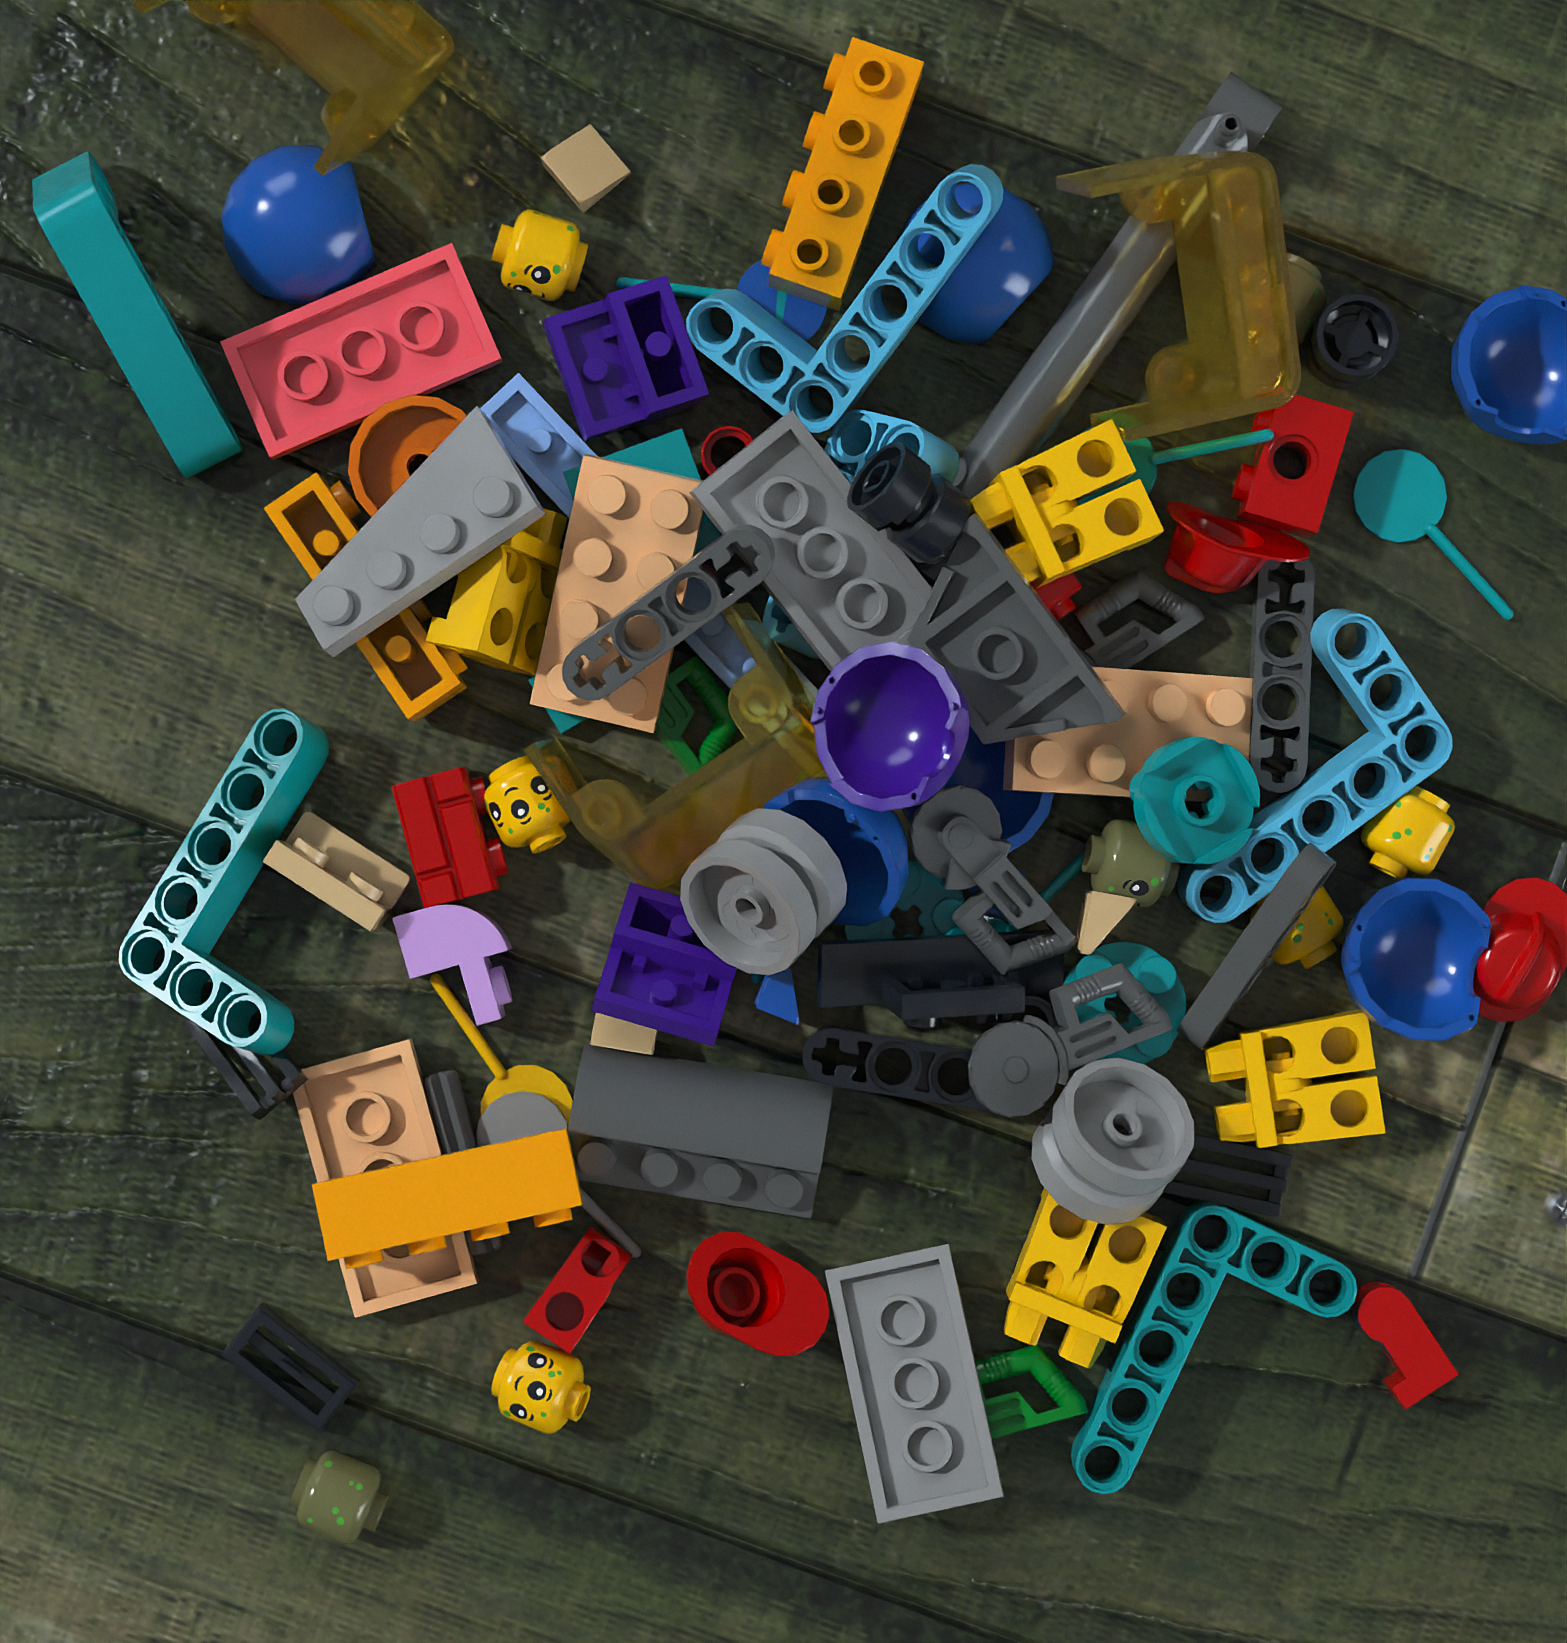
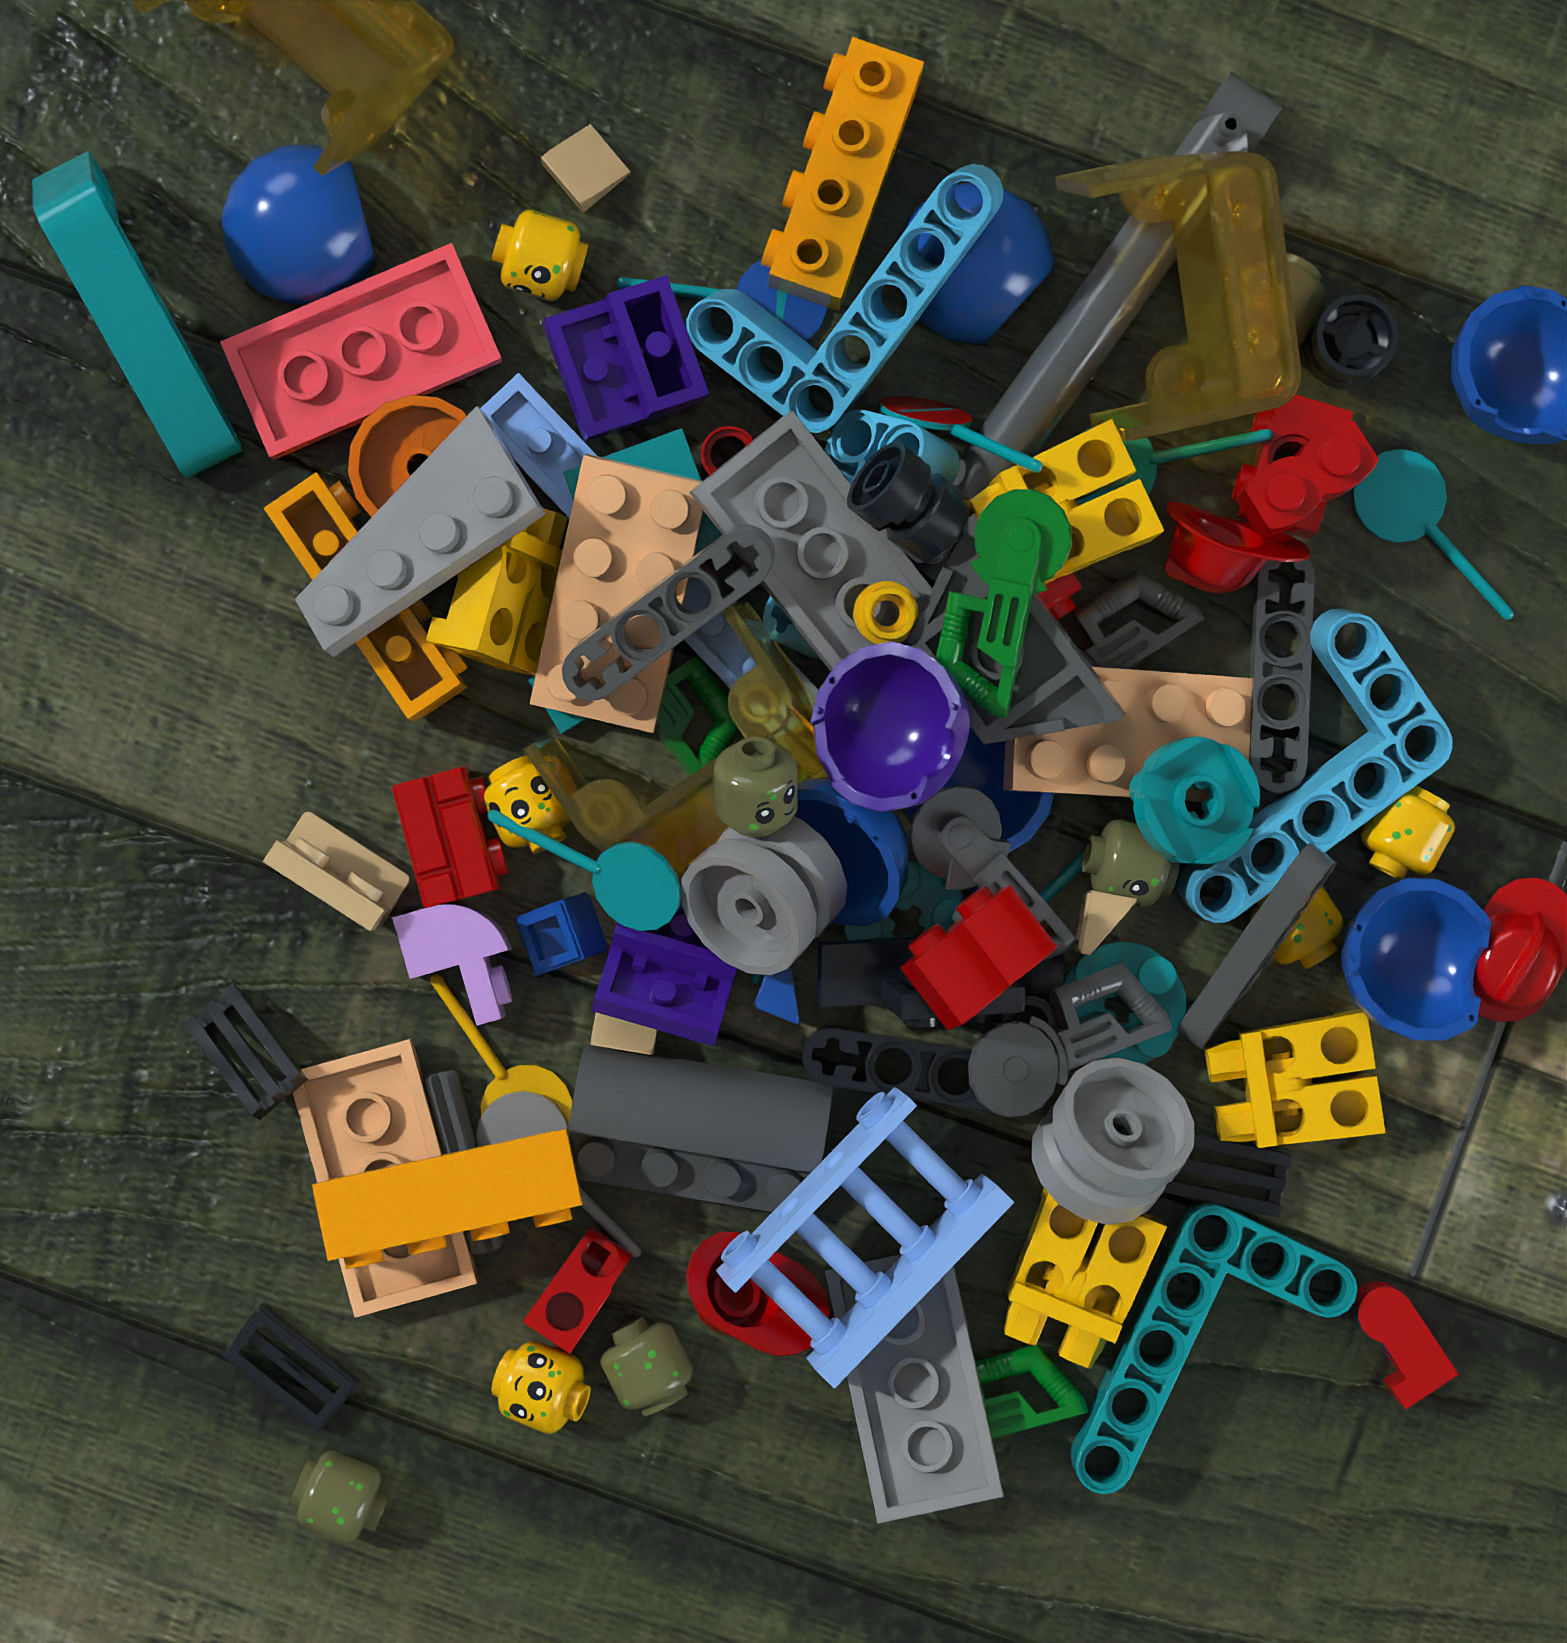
teal beam [119,708,329,1055] -> none
none -> teal piece [488,810,682,931]
none -> blue slope [515,892,607,976]
none -> olive head [600,1316,694,1416]
none -> olive head [713,737,798,837]
none -> light blue fence [716,1087,1014,1389]
none -> yellow plate [853,581,919,644]
none -> piece [878,396,1043,473]
none -> red brick [901,885,1057,1030]
none -> green piece [935,489,1072,718]
none -> red brick [1235,421,1379,537]

